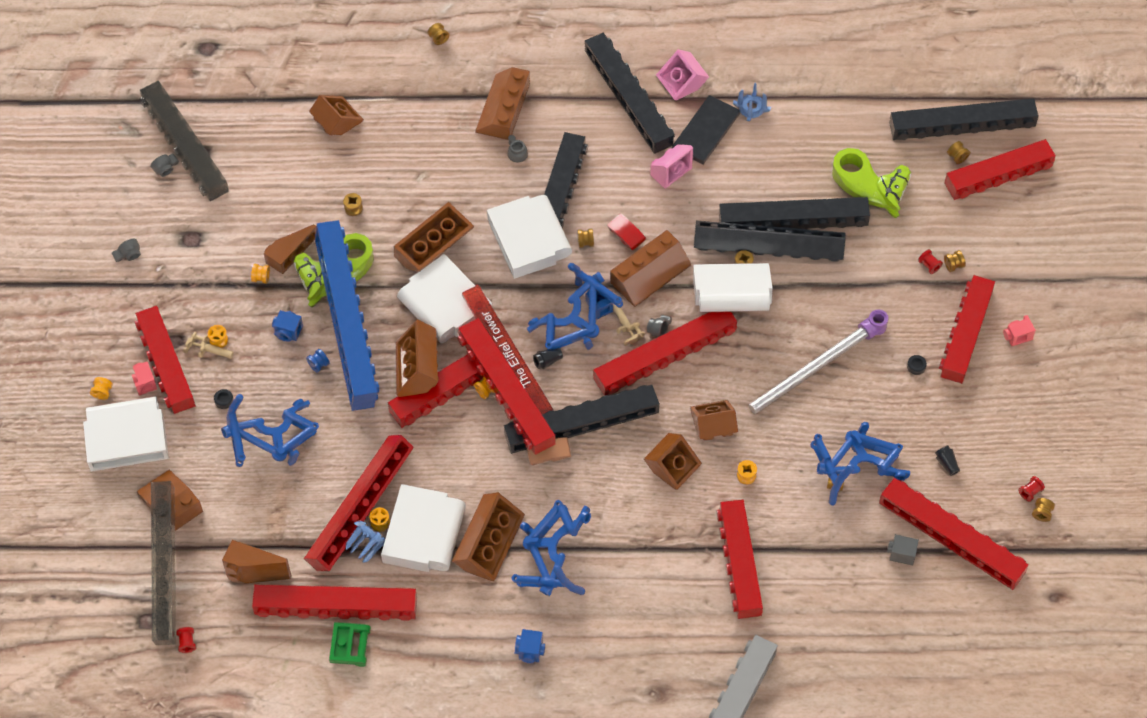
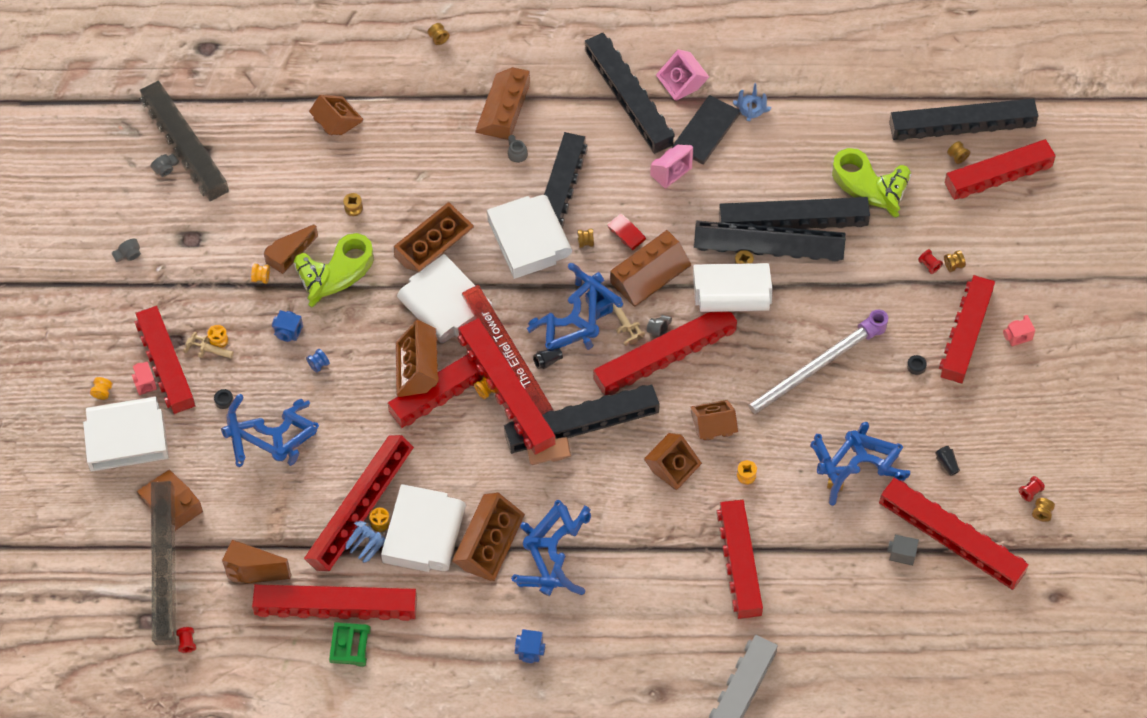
blue brick [315,220,379,411] -> none

